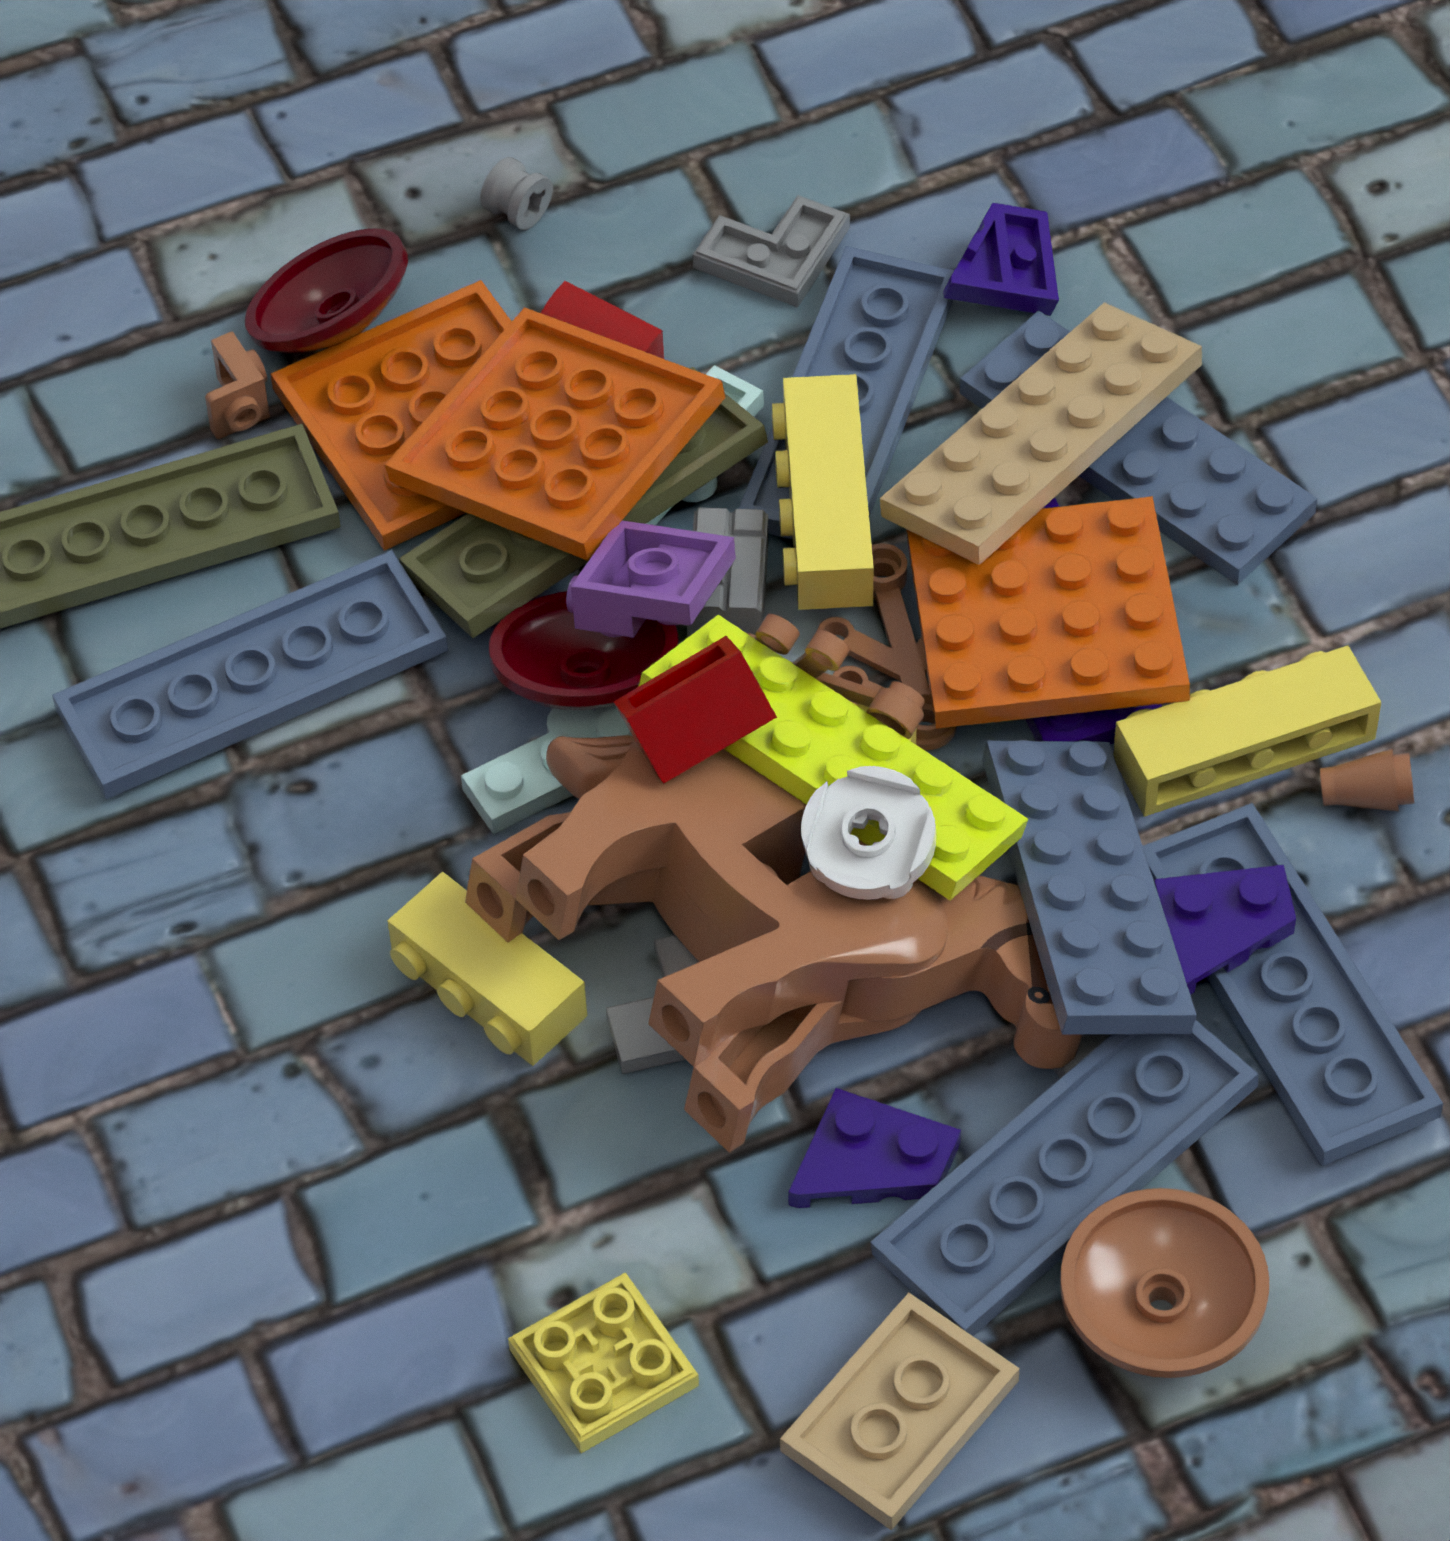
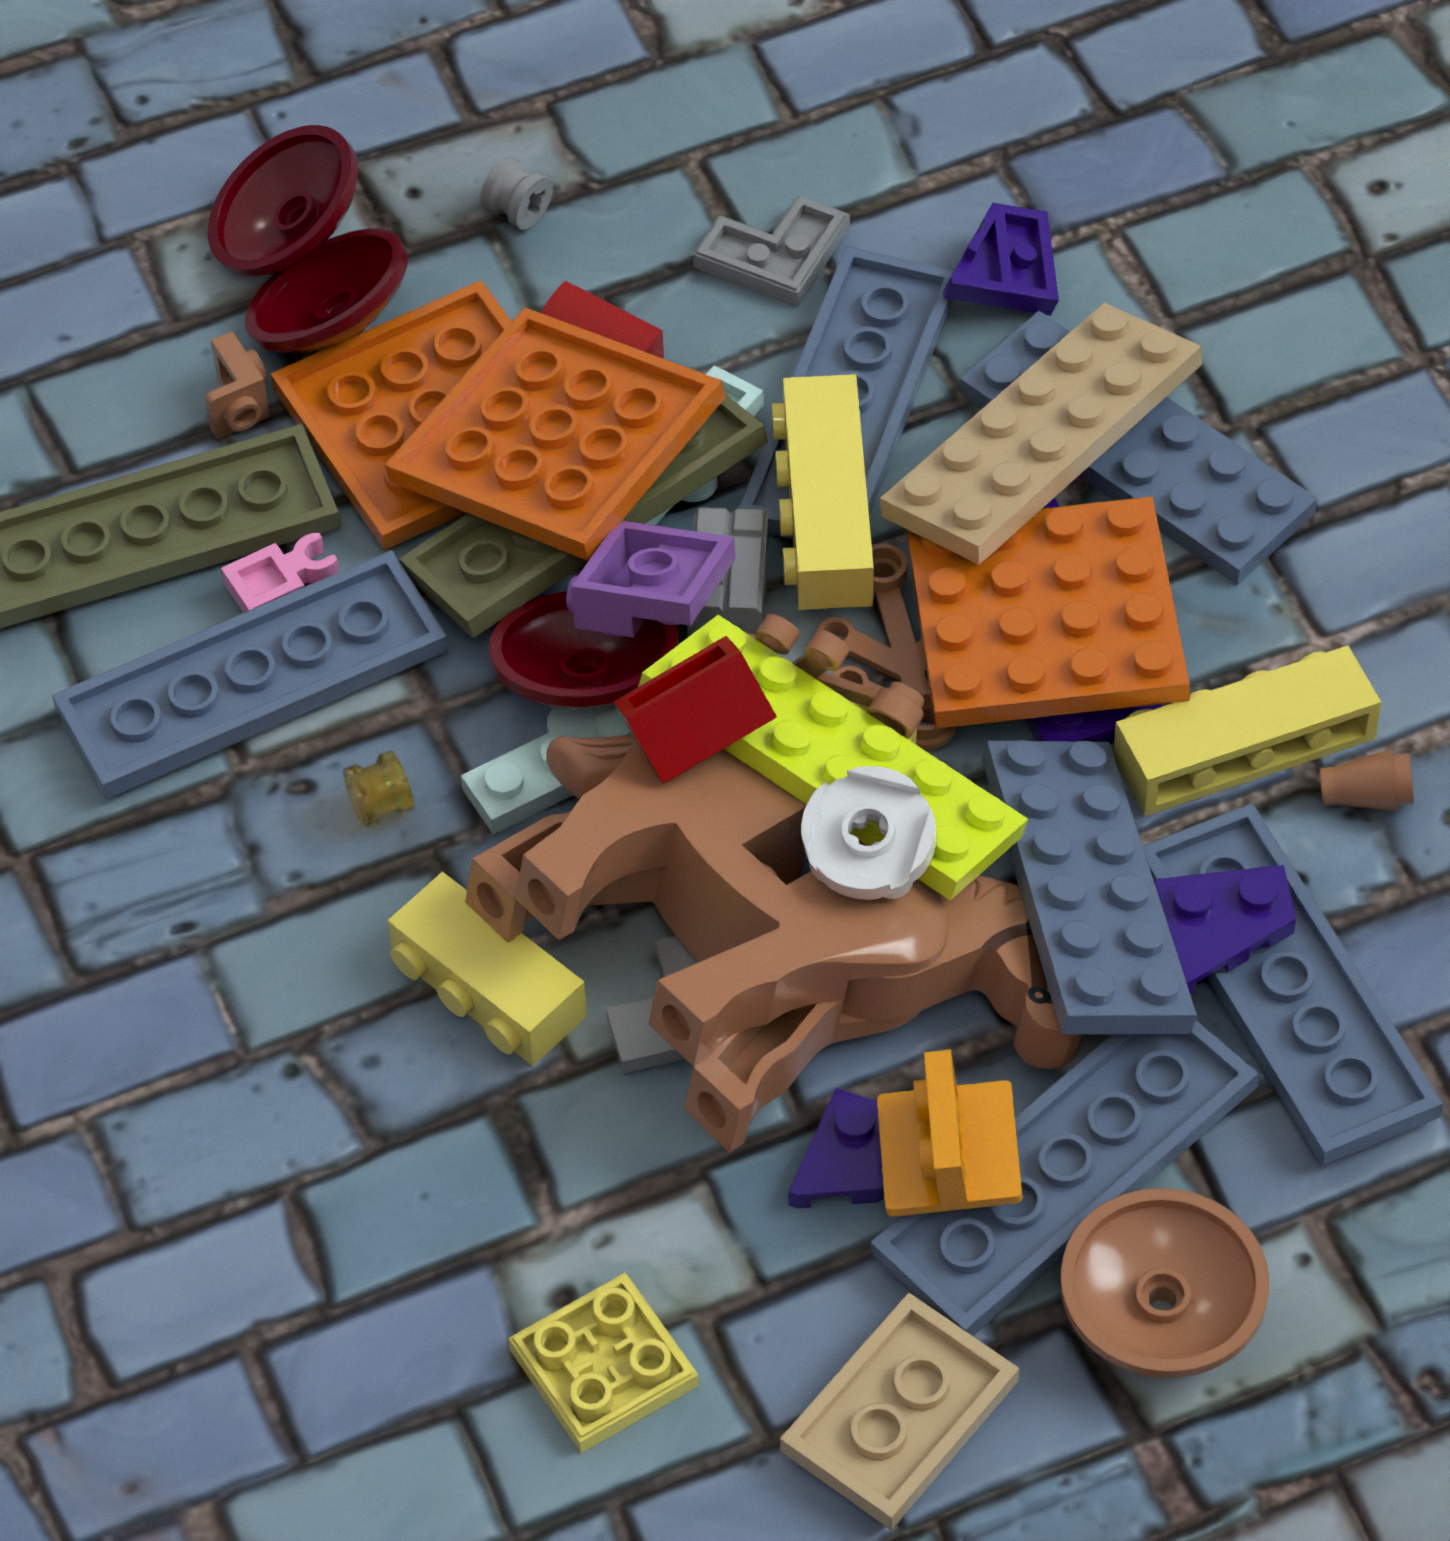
none -> dark red dish [207,125,358,276]
none -> bright pink plate [221,533,339,613]
none -> clear yellow wheel [343,750,415,828]
none -> light orange bracket [877,1049,1023,1217]

